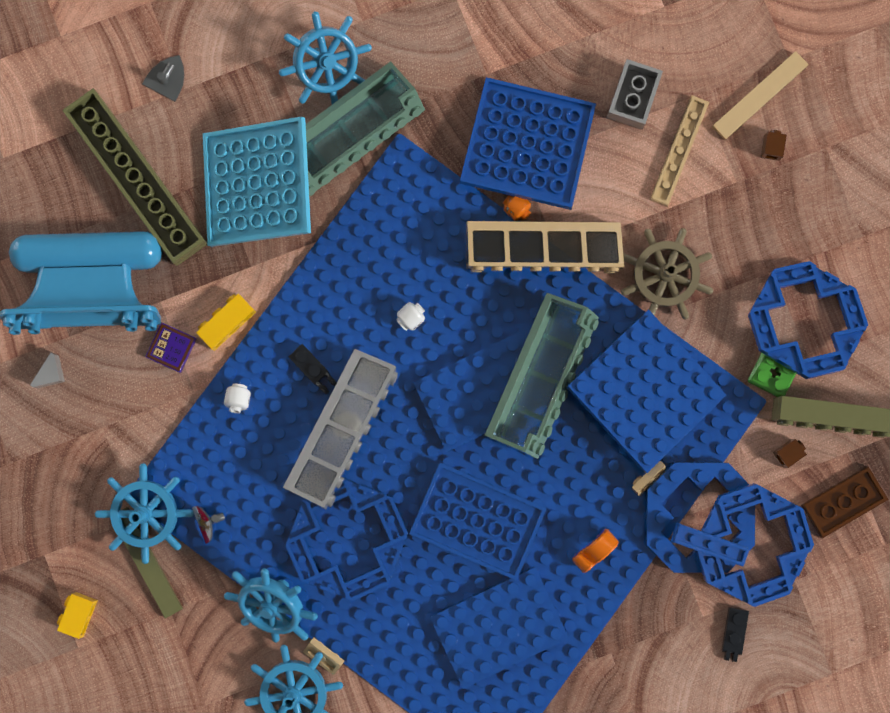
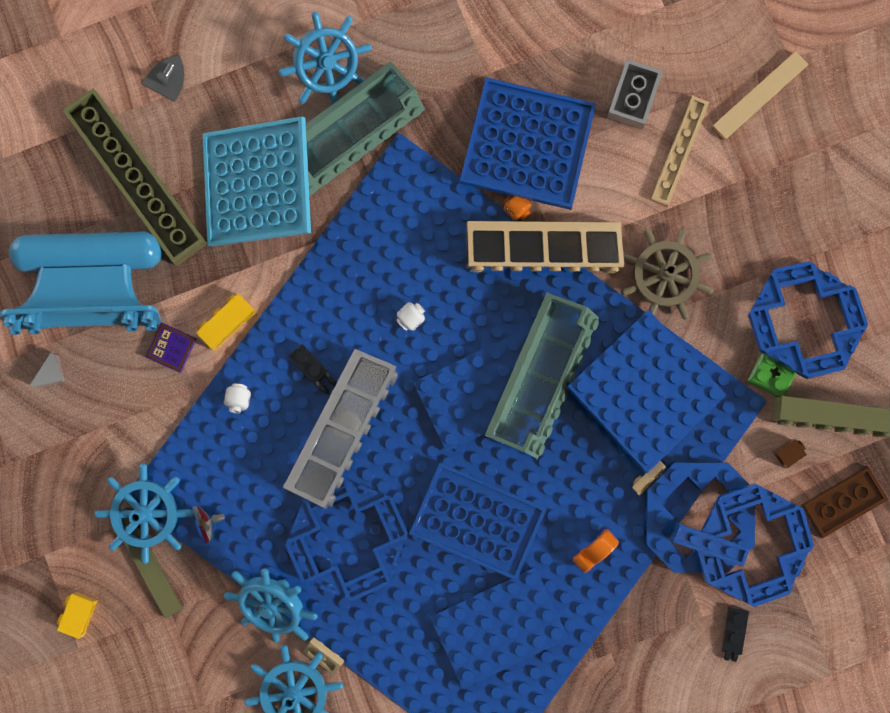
reddish brown brick [761,130,787,161] -> none

